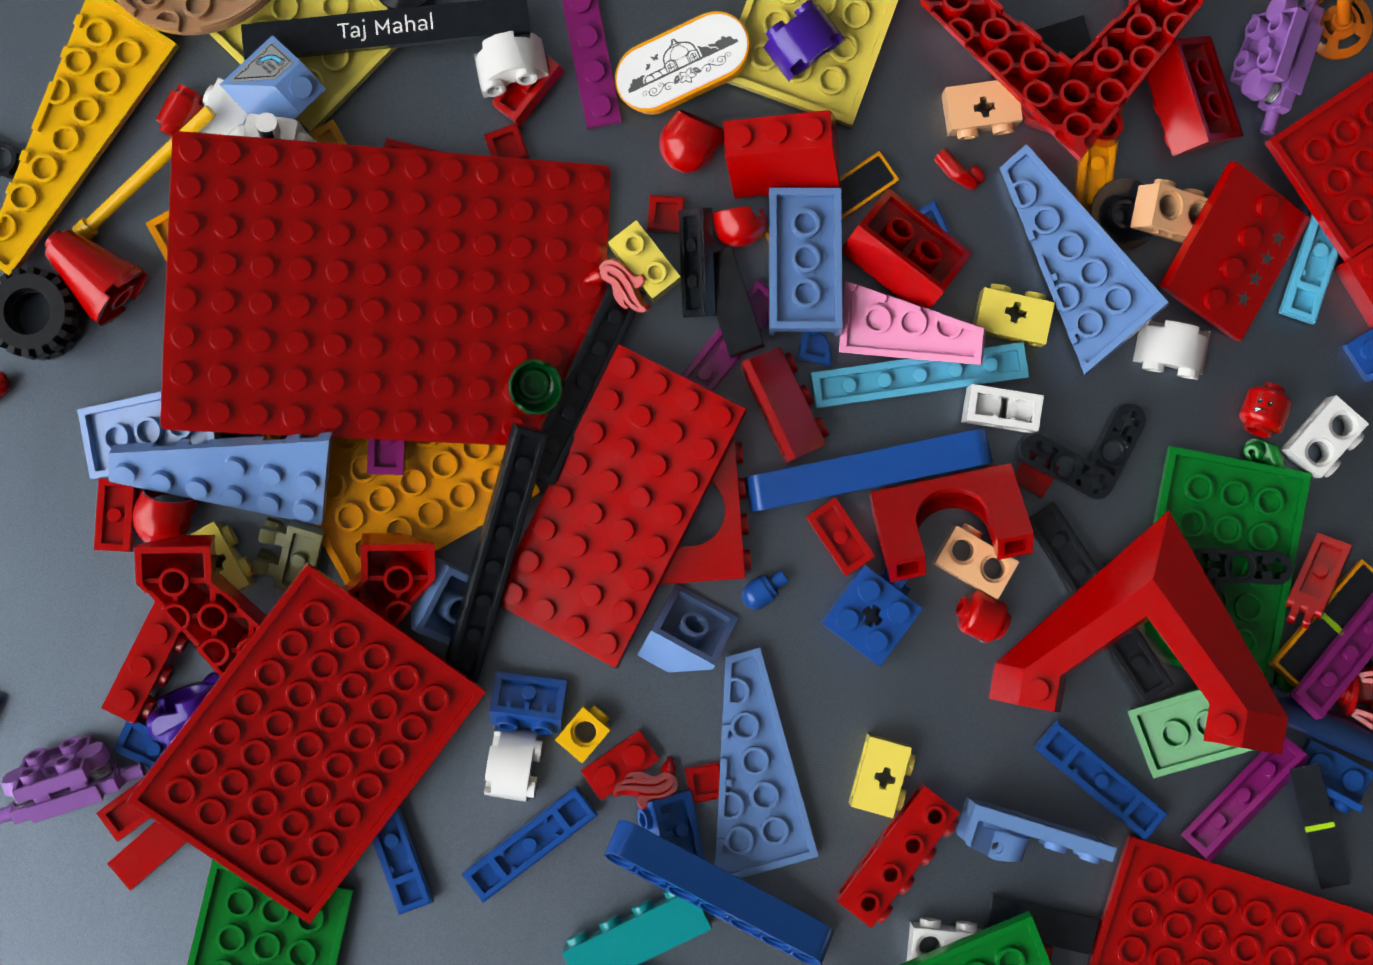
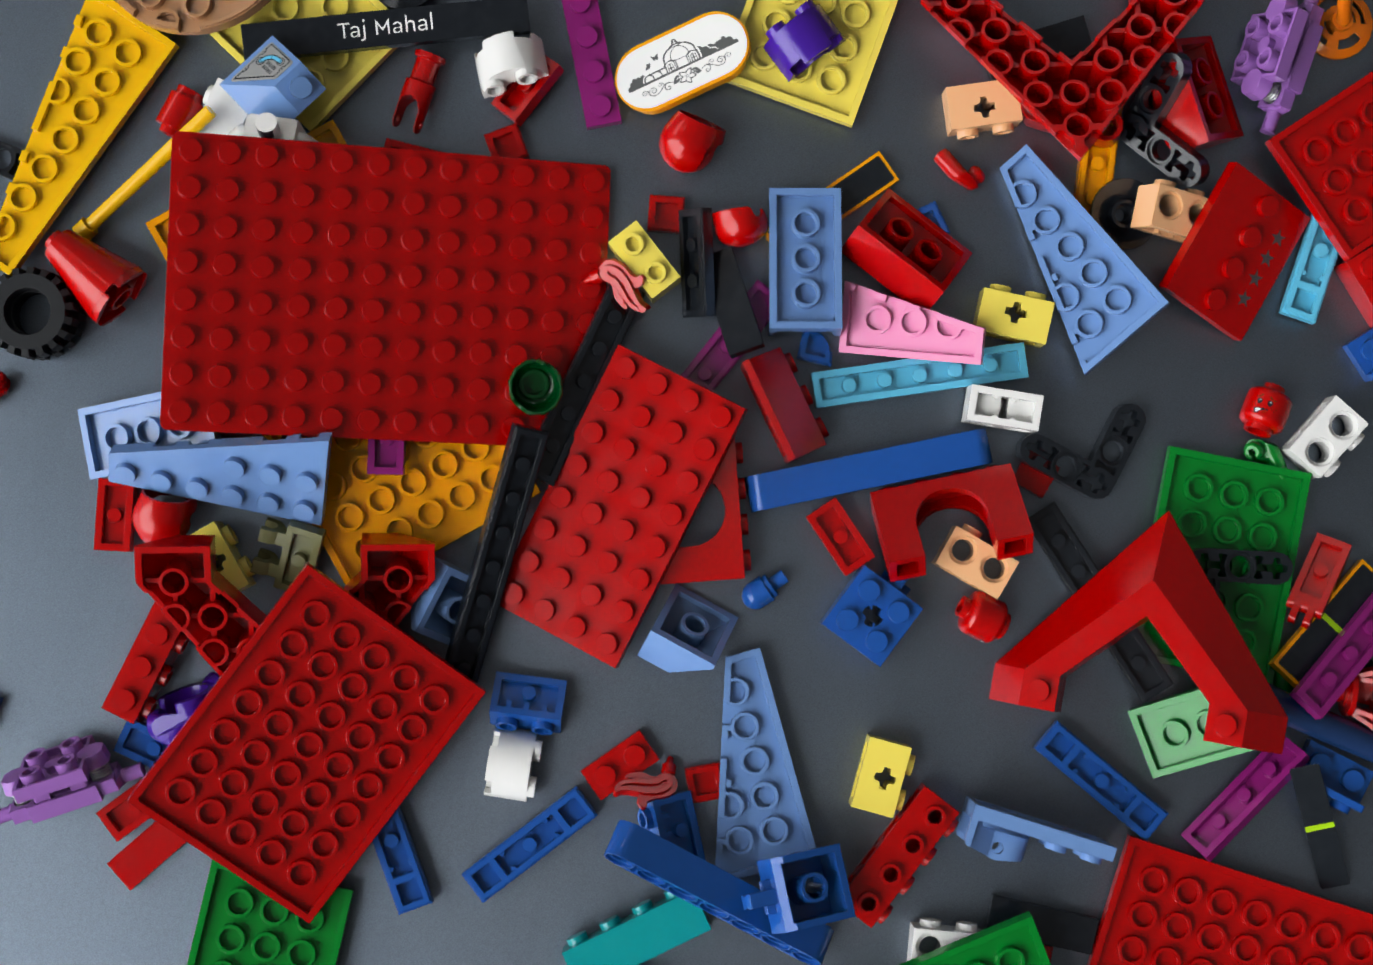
yellow brick [555,704,612,763] -> none
red slope [723,110,841,199] -> none
white cylinder [1133,320,1211,380] -> none
none -> red piece [392,49,446,134]
none -> blue hinge [741,843,856,934]
none -> black beam [1120,52,1210,187]

